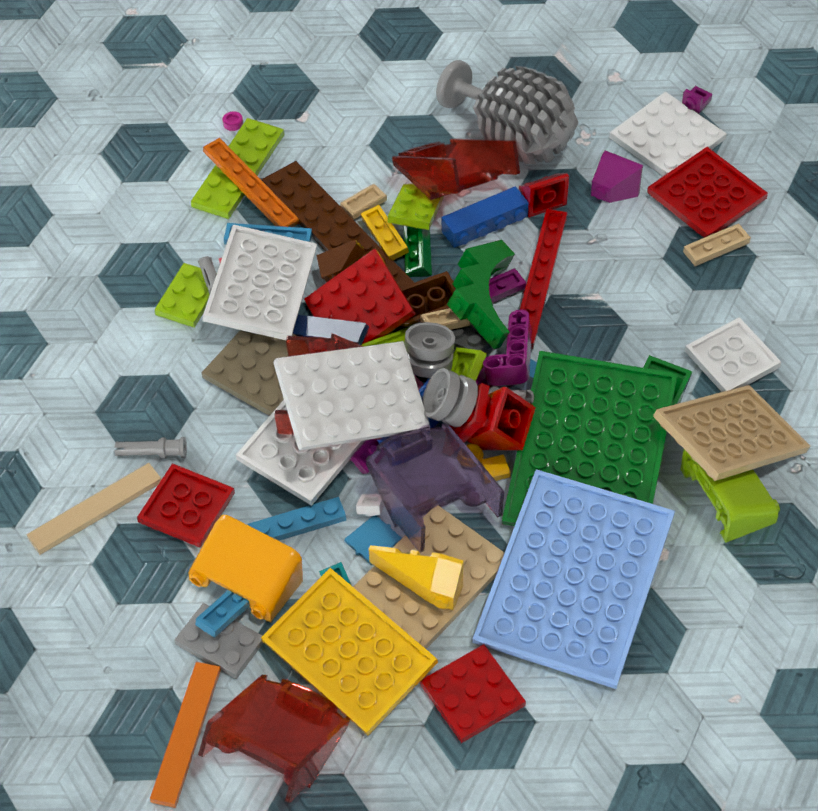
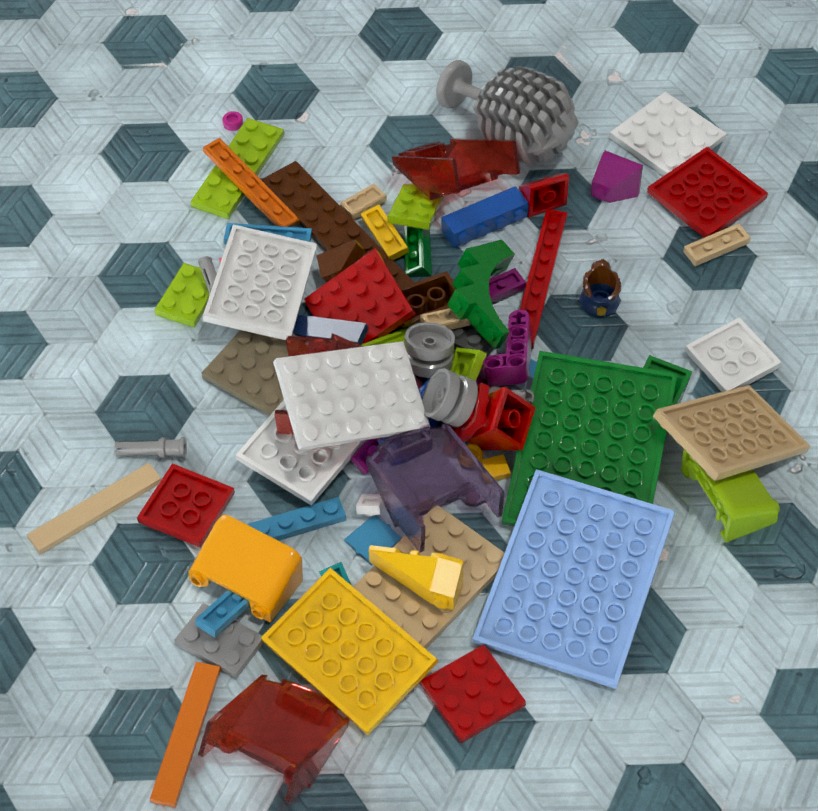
magenta bracket [682,86,713,114] -> none
none -> piece [578,259,622,318]

